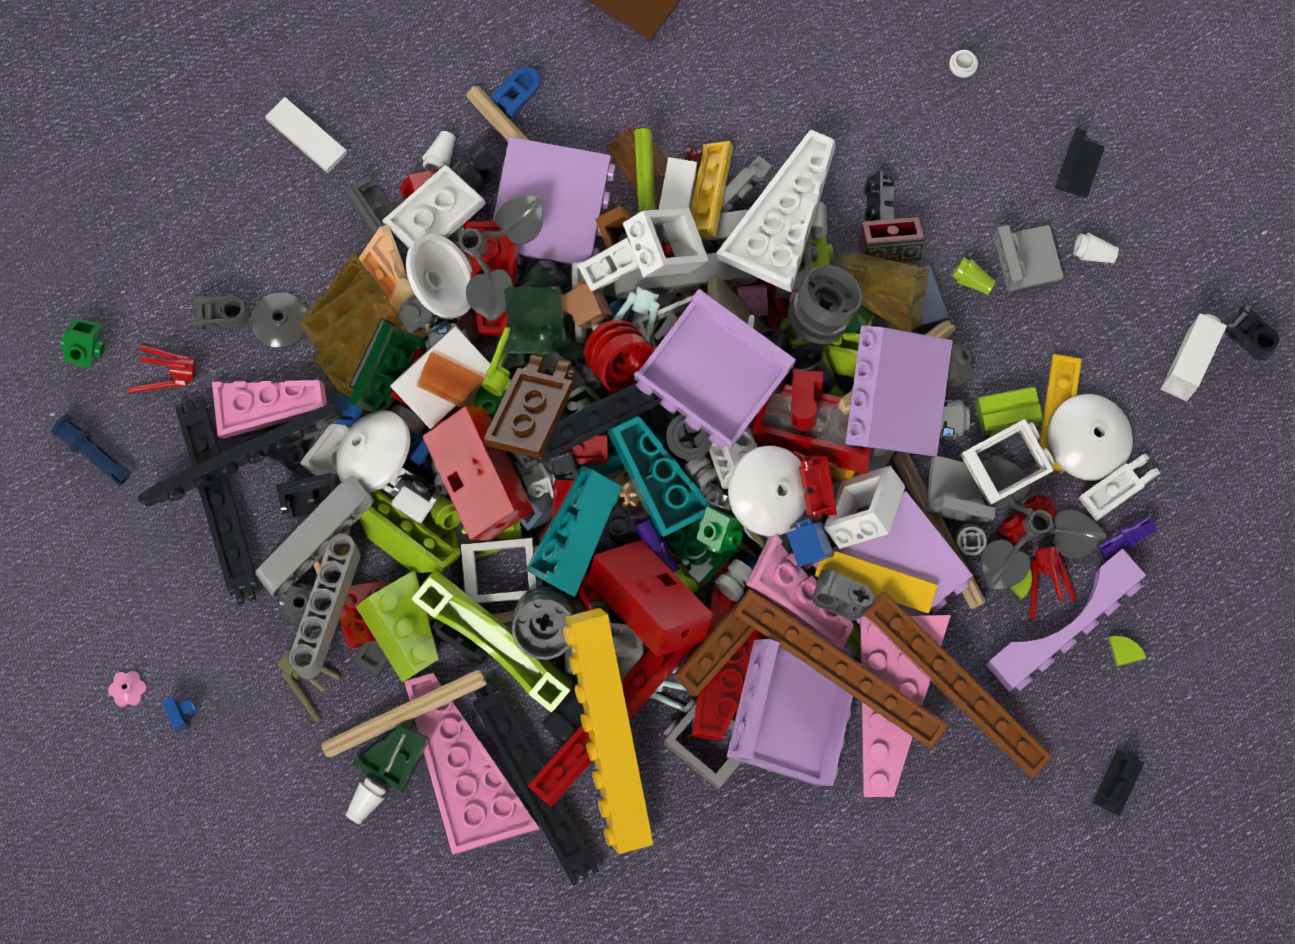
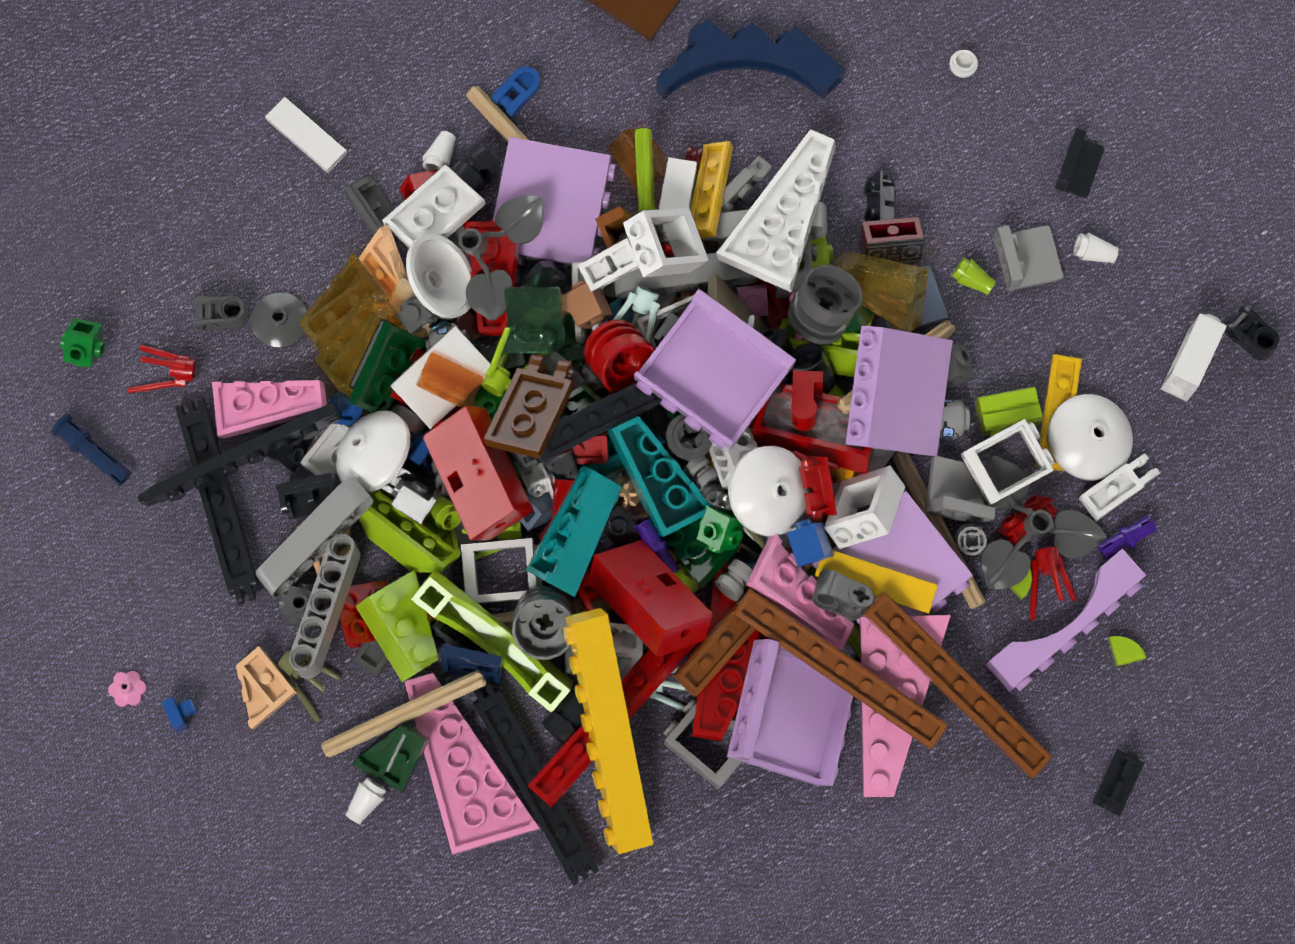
none -> light nougat wing [236,646,298,730]
none -> dark blue tile [441,644,503,685]
none -> dark blue arch [656,18,845,100]

